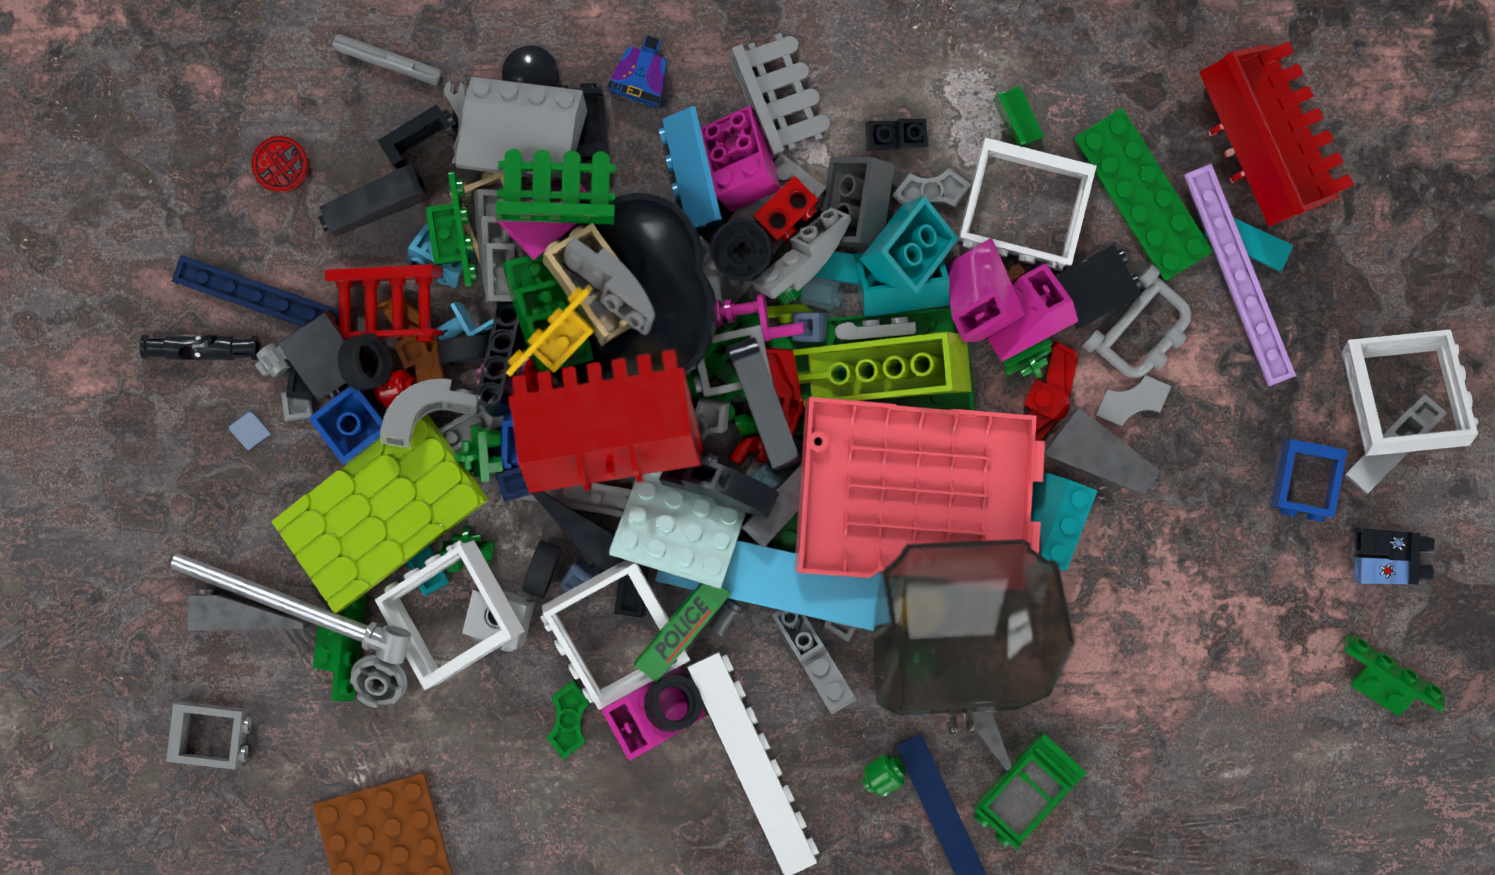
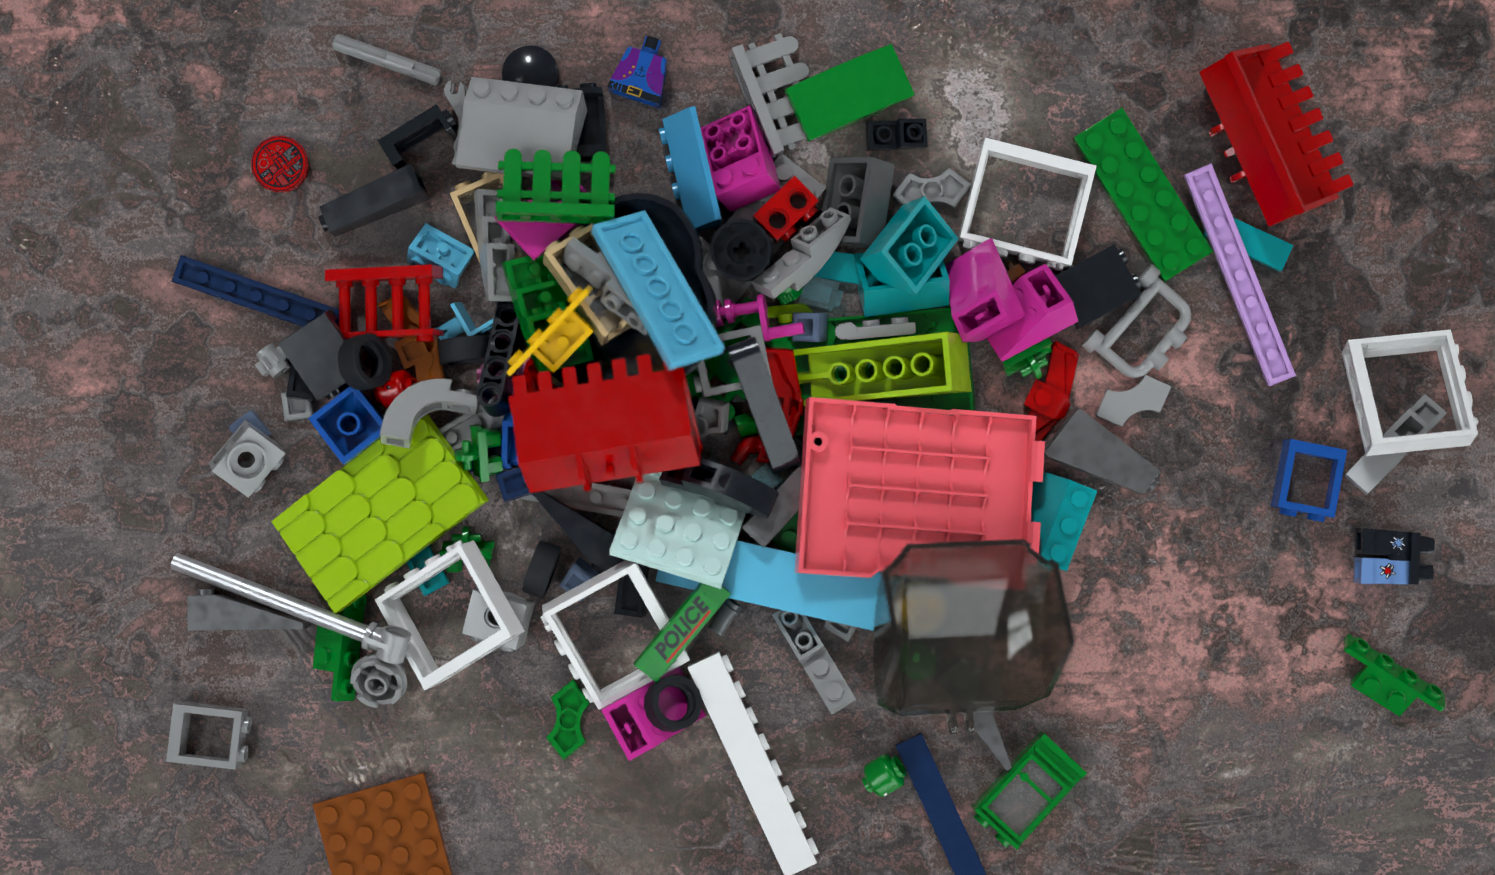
black piece [139,334,260,360] -> none
green bracket [426,171,478,289] -> none
green panel [993,85,1044,147] -> none
none -> light grey brick [208,419,286,498]
none -> medium azure plate [591,211,724,370]
none -> green slope [784,44,915,142]

